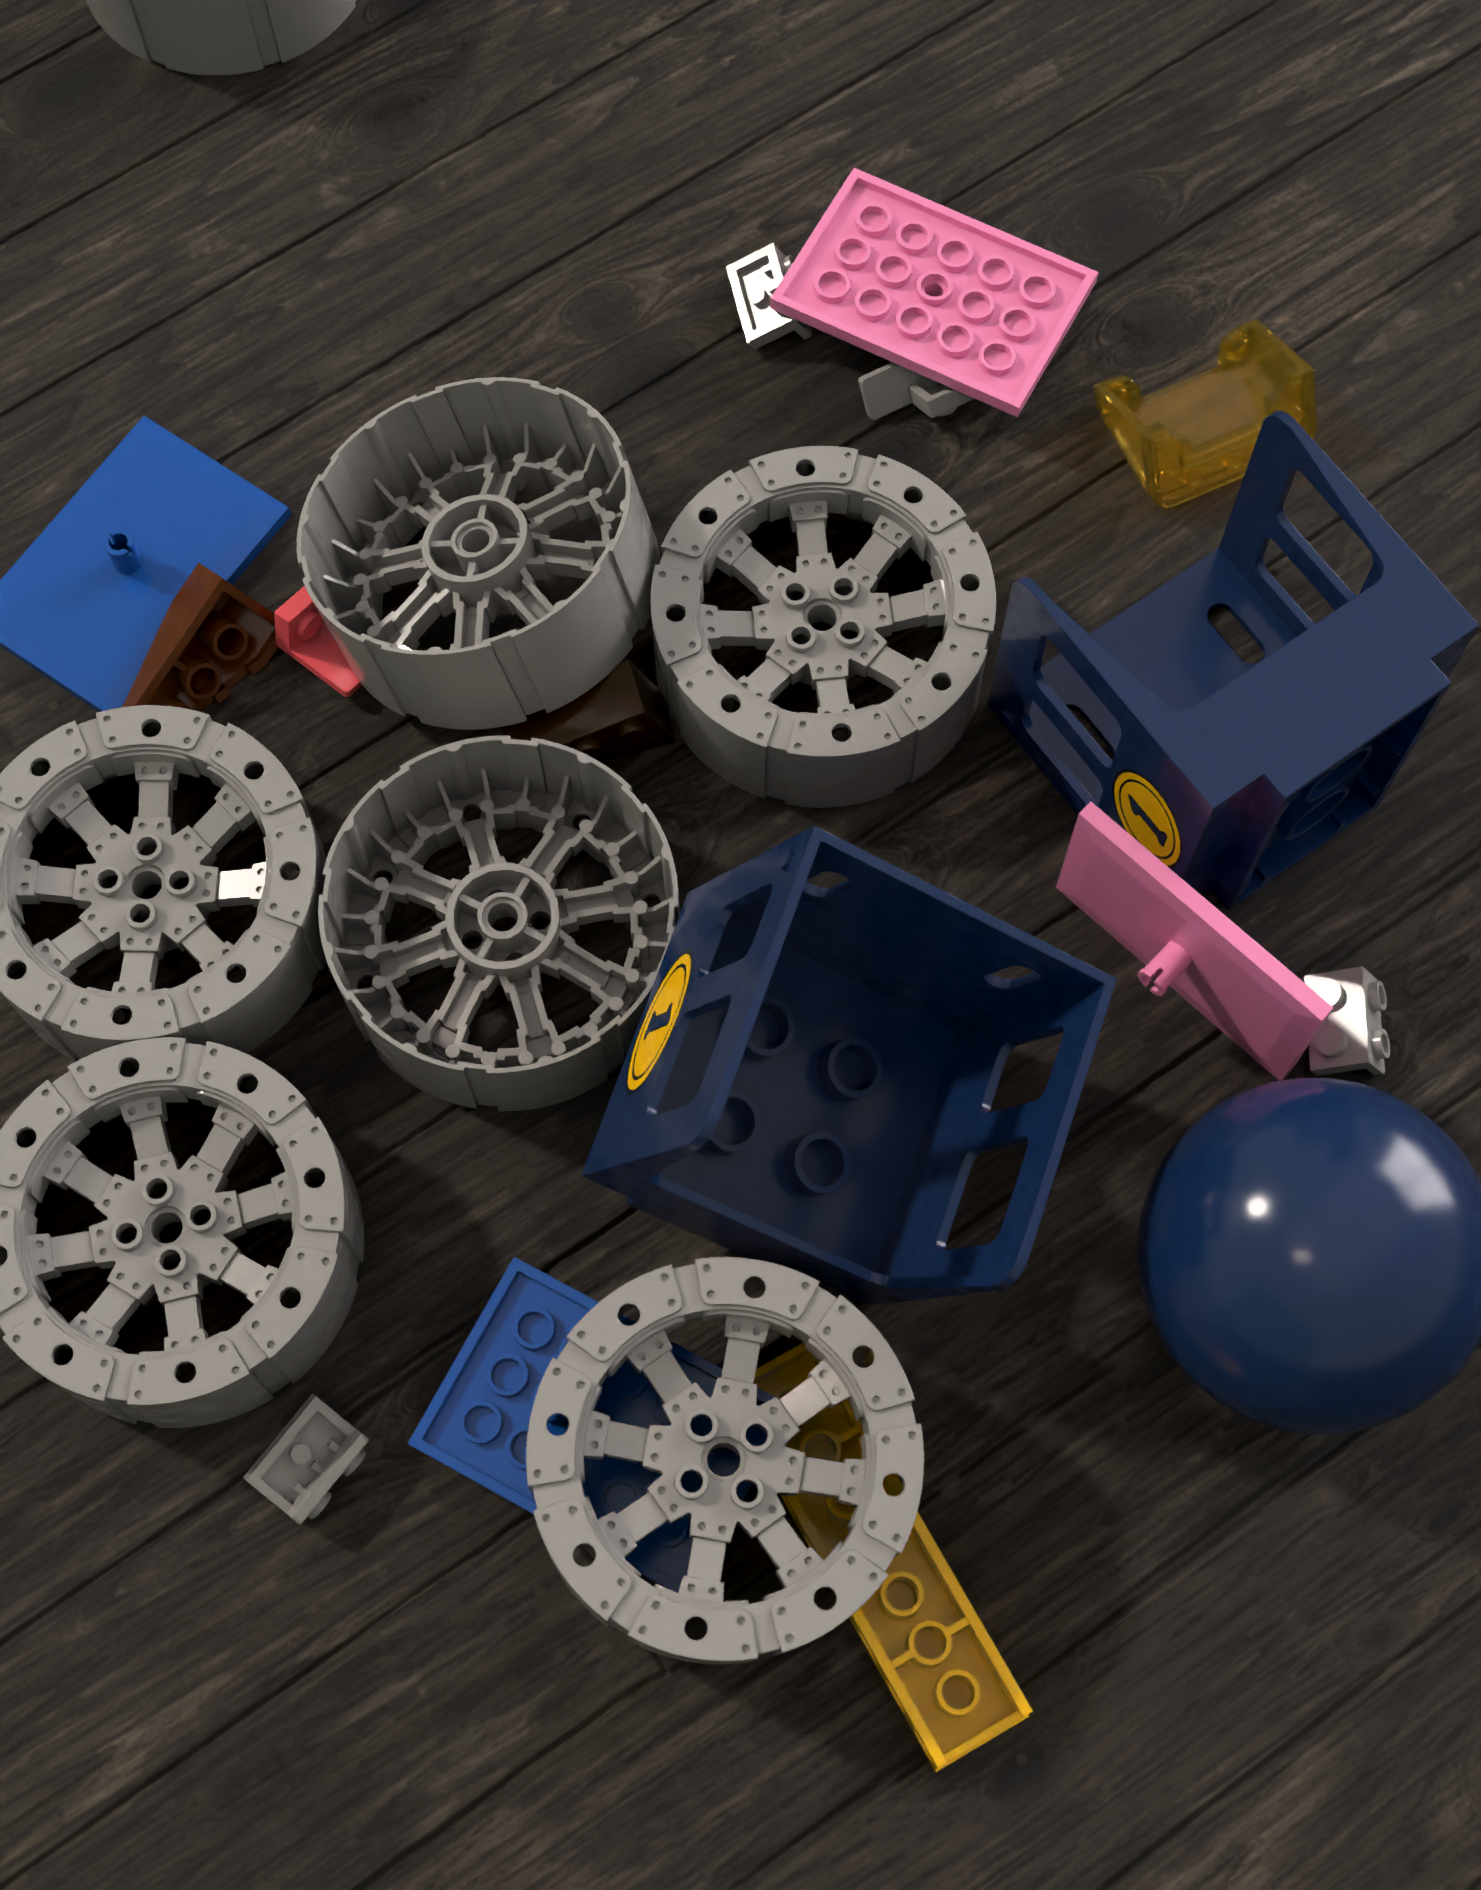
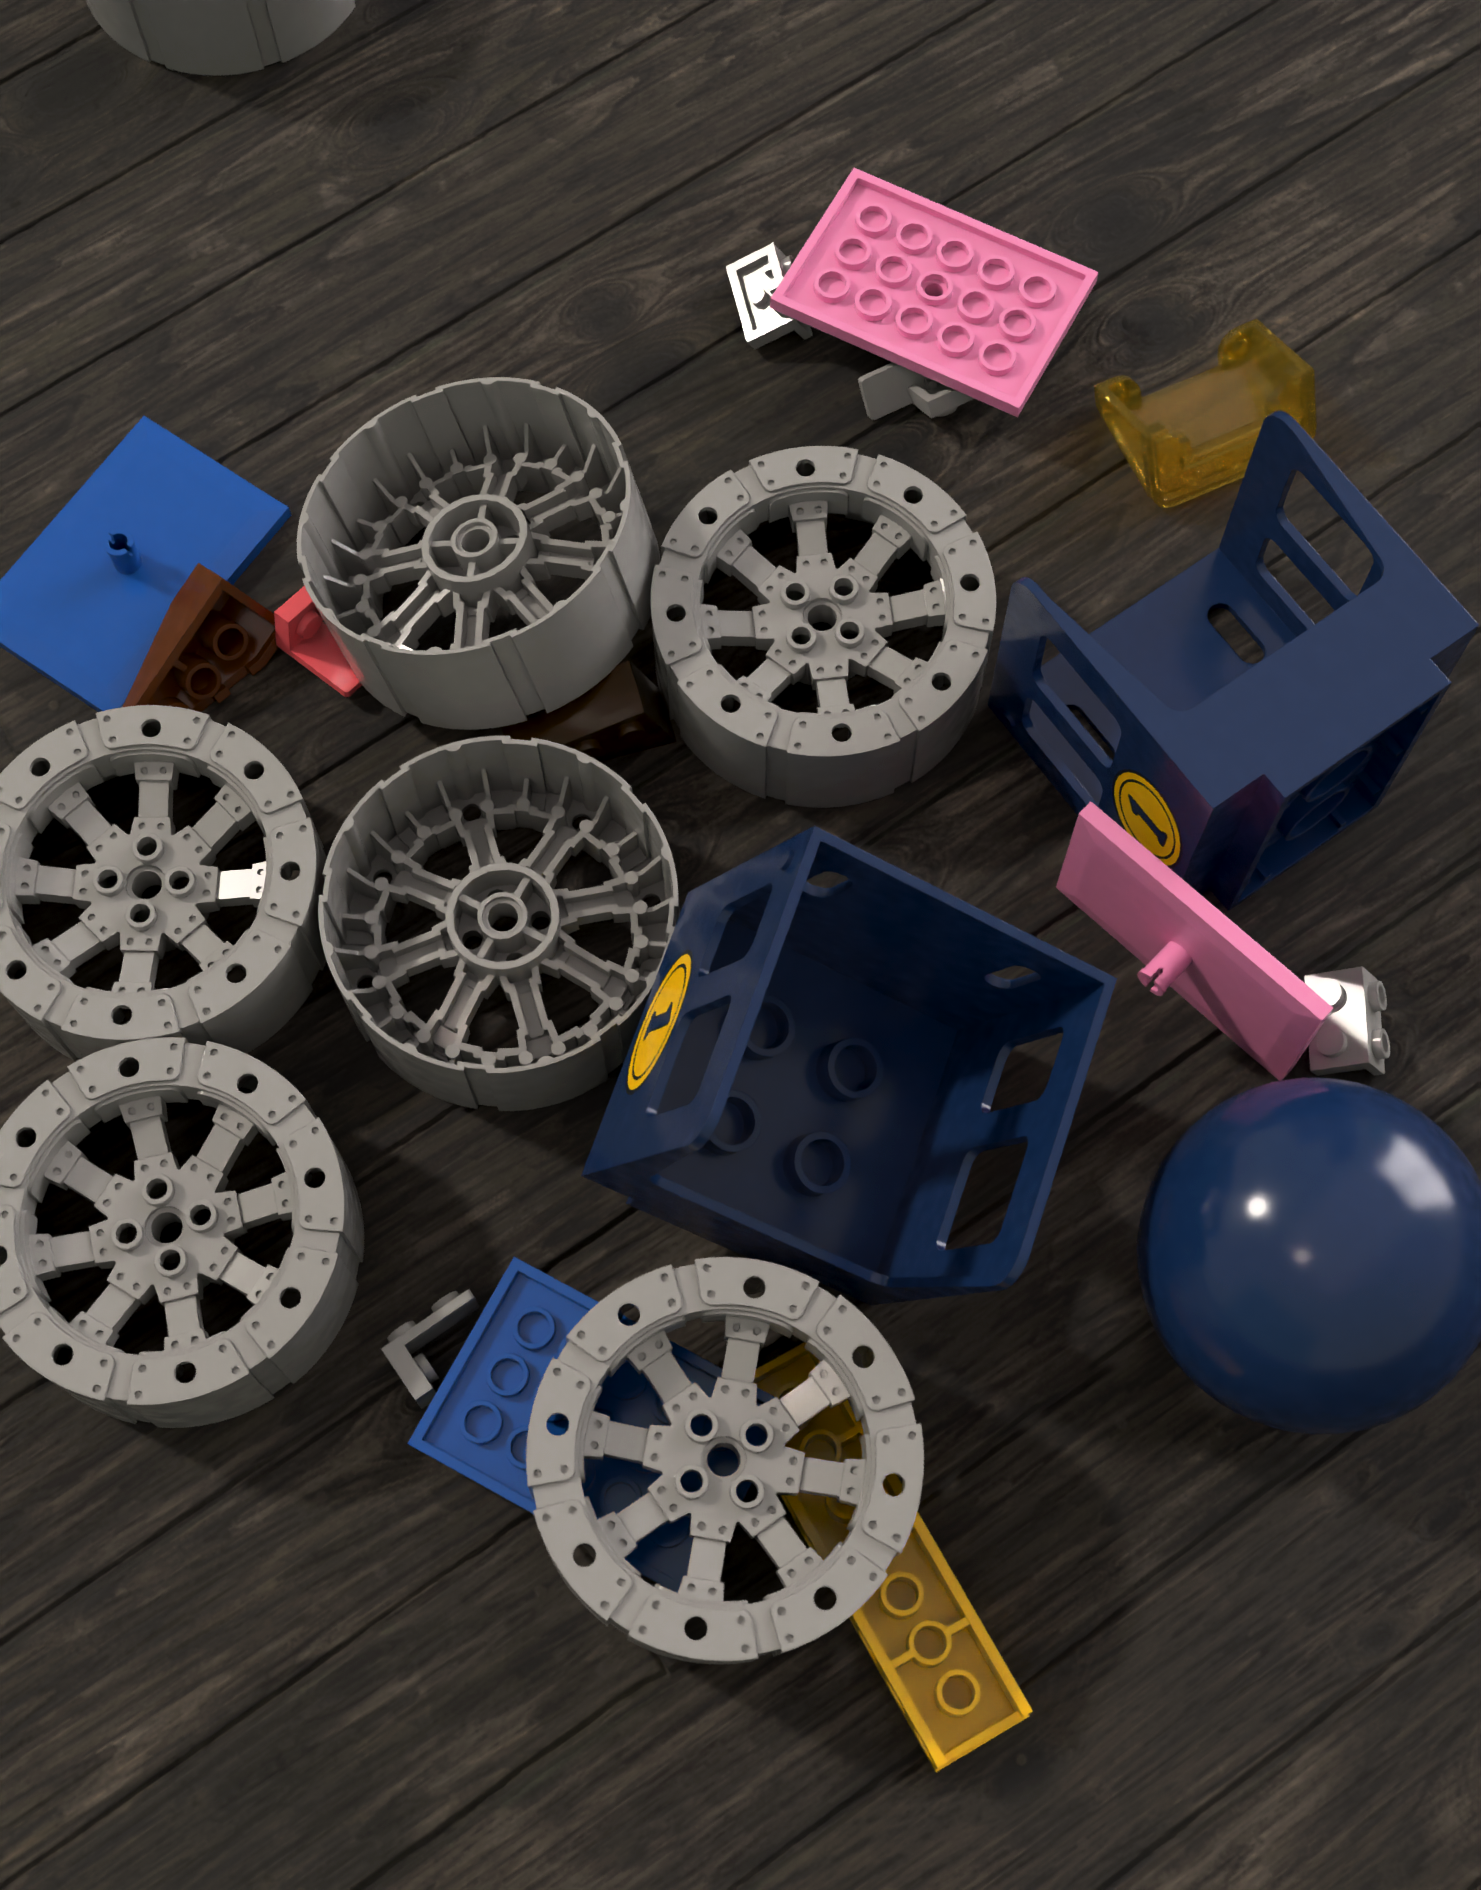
light grey bracket [243,1394,369,1525] -> none
none -> light grey bracket [381,1289,479,1409]

